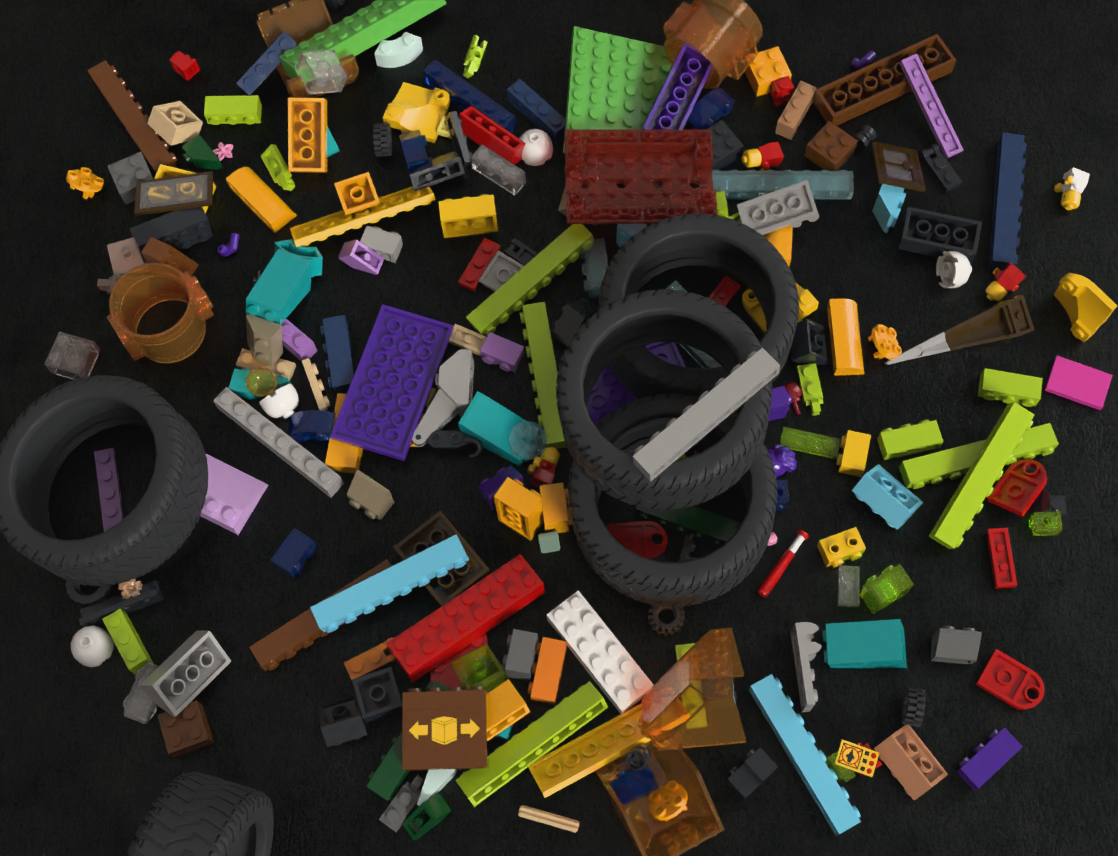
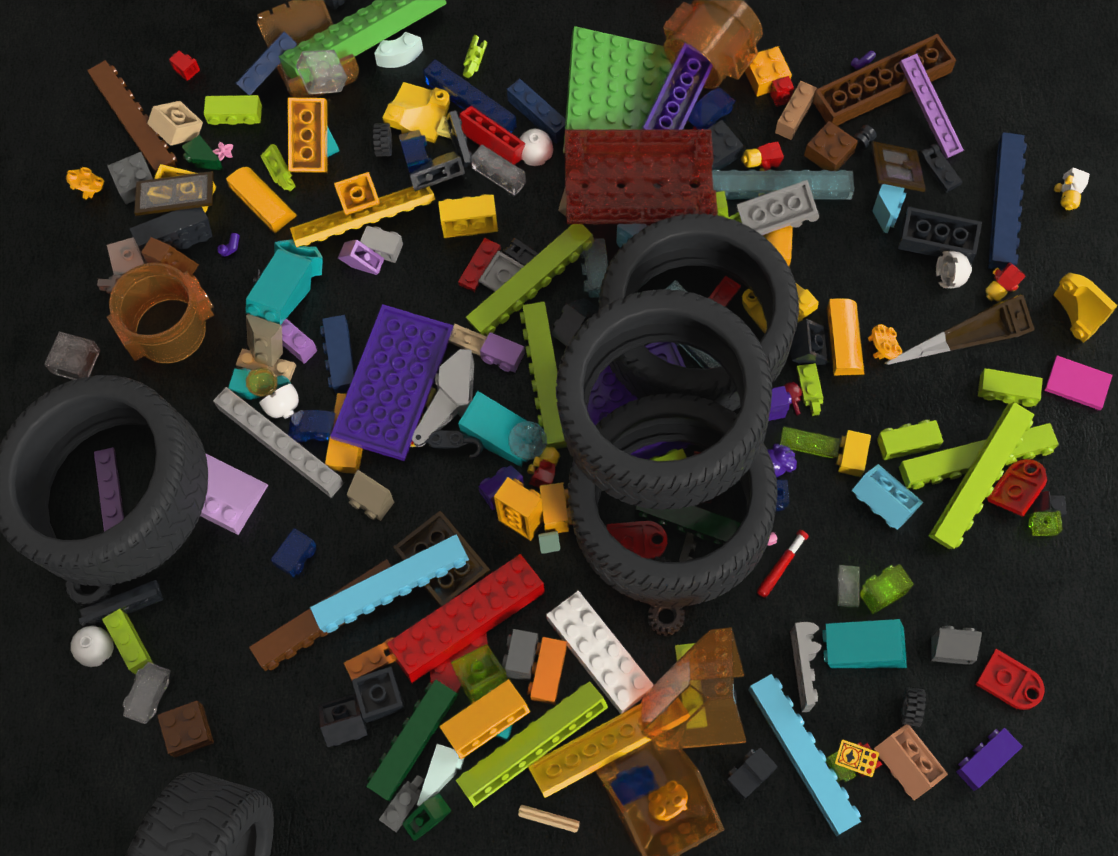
medium nougat plant [118,579,143,600] -> none
light grey slope [140,631,231,717] -> none
tan plate [302,358,331,416] -> none
reddish brown panel [402,686,489,770] -> none
black wheel [626,744,651,771] -> none
light grey brick [633,348,780,482] -> none
yellow brick [817,527,866,567] -> none
red plate [986,528,1017,589] -> none

